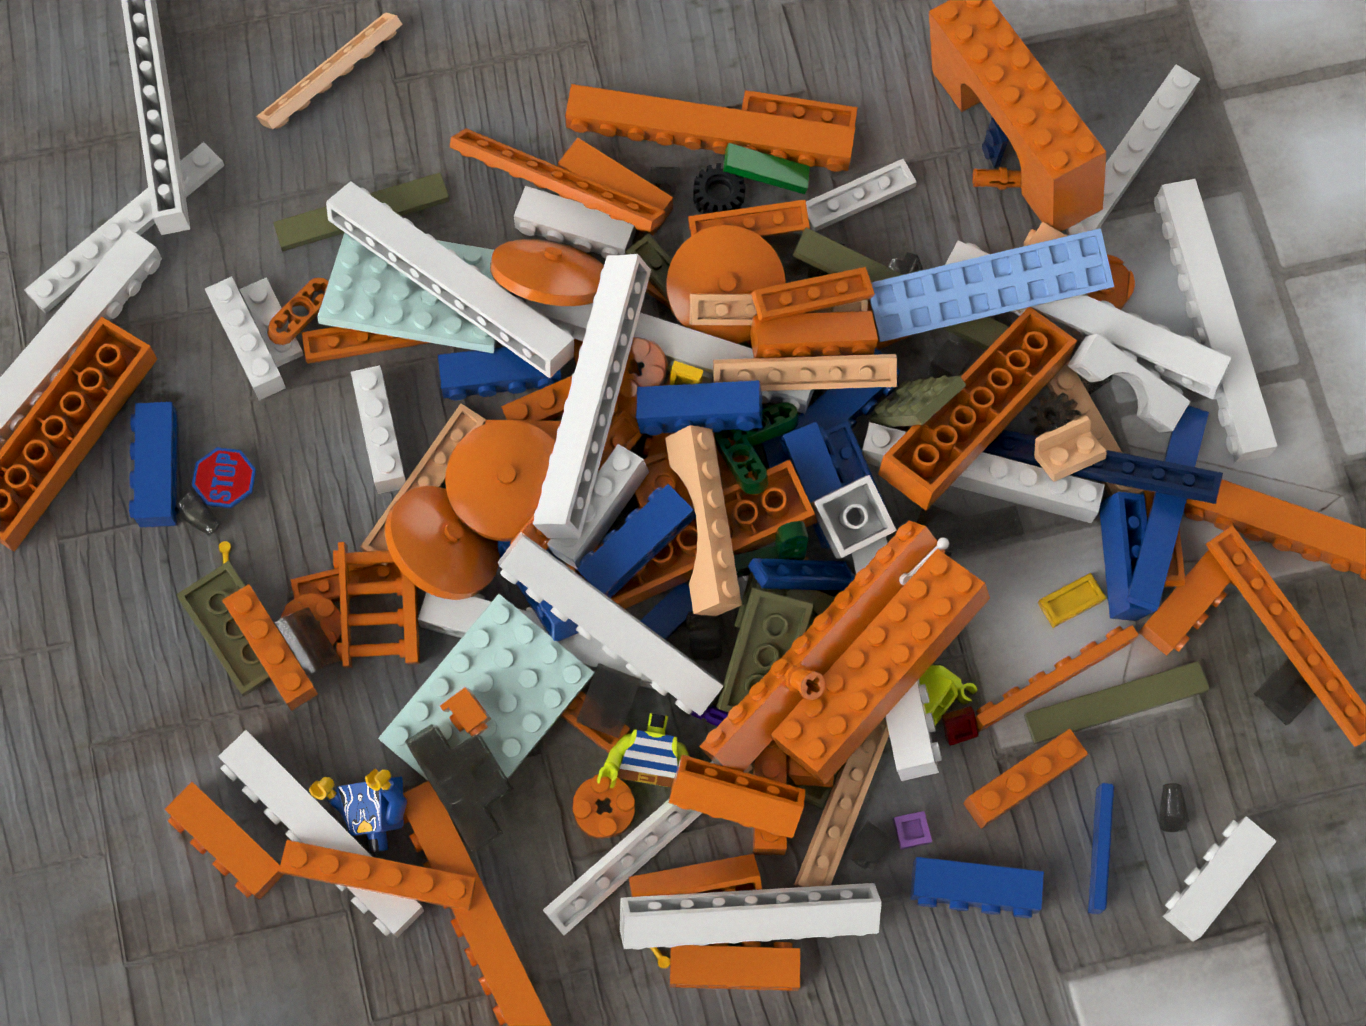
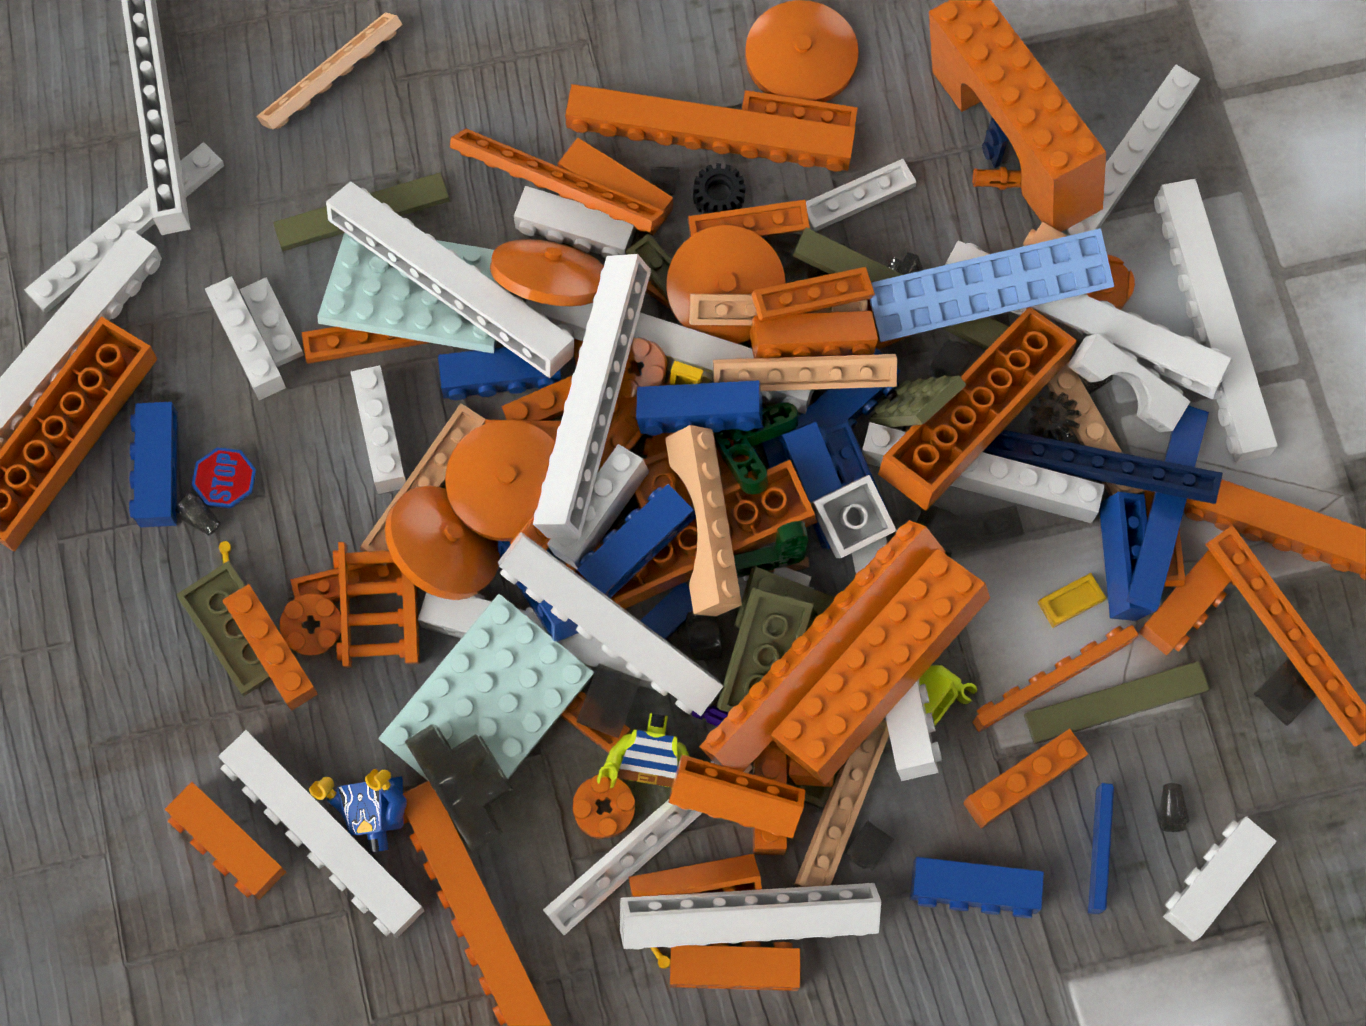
orange beam [267,278,329,345] -> none
clear smoke plate [275,607,341,676] -> none
orange plate [279,840,476,911] -> none
orange brick [440,687,491,738] -> none
green tile [723,143,810,195] -> none
blue tile [748,558,855,591] -> none
orange bush [785,664,825,700] -> none
medium lavender plate [893,811,932,850] -> none
white hinge [899,538,949,586] -> none
dark red tile [942,706,979,746] -> none
light nougat bracket [1034,416,1106,482] -> none
none -> orange dish [745,0,859,102]

